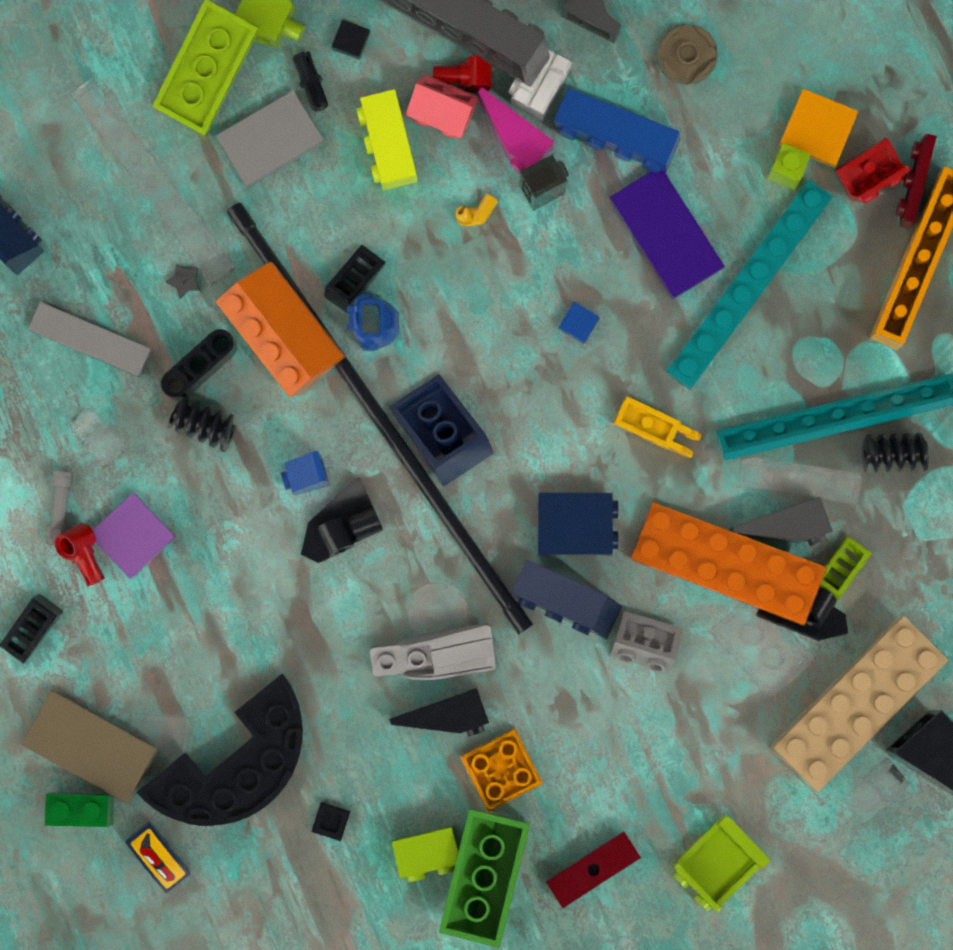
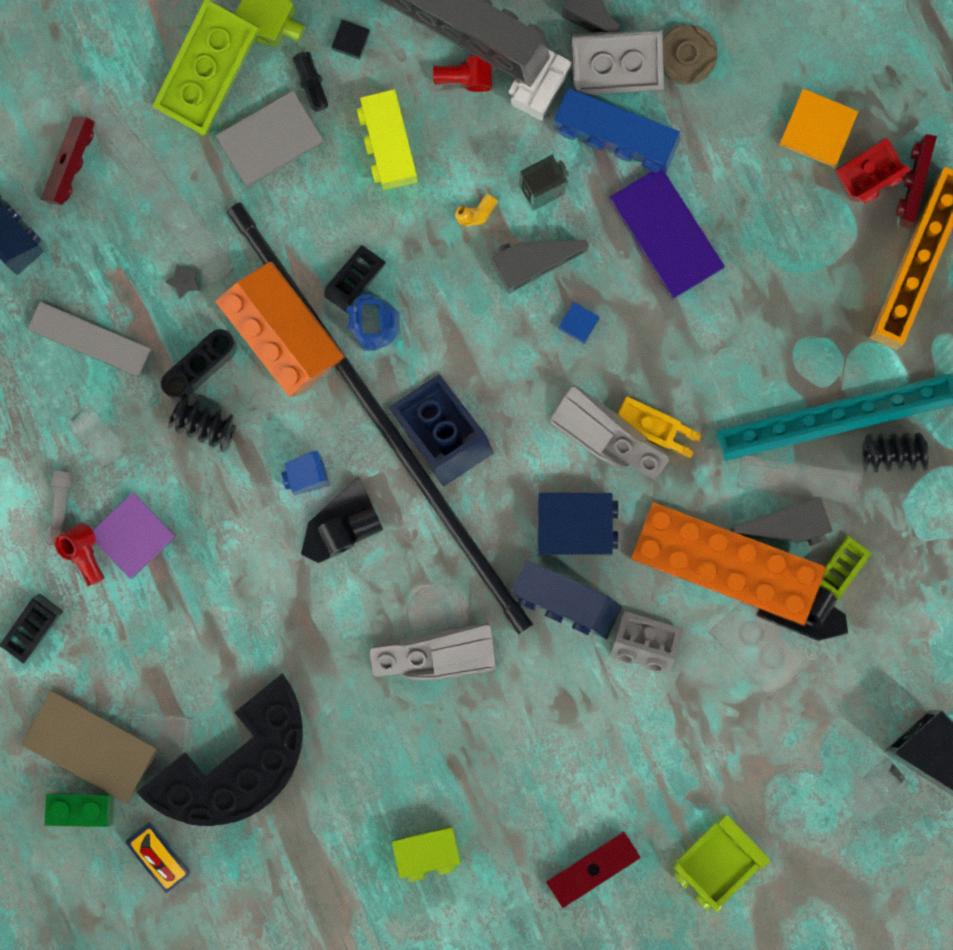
black tile [311,802,351,841] -> none
black slope [389,688,489,737] -> none
coral brick [406,74,479,139] -> none
bright green slope [439,809,530,948] -> none
light orange tile [460,728,543,812] -> none
dark pink slope [478,87,554,176] -> none
teal plate [666,179,833,390] -> none
lime brick [767,143,811,190] -> none
tan brick [769,616,948,792] -> none
none -> dark red tile [40,117,95,205]
none -> dark grey slope [491,240,589,294]
none -> light grey piece [550,385,670,480]
none -> light grey tile [571,28,664,95]

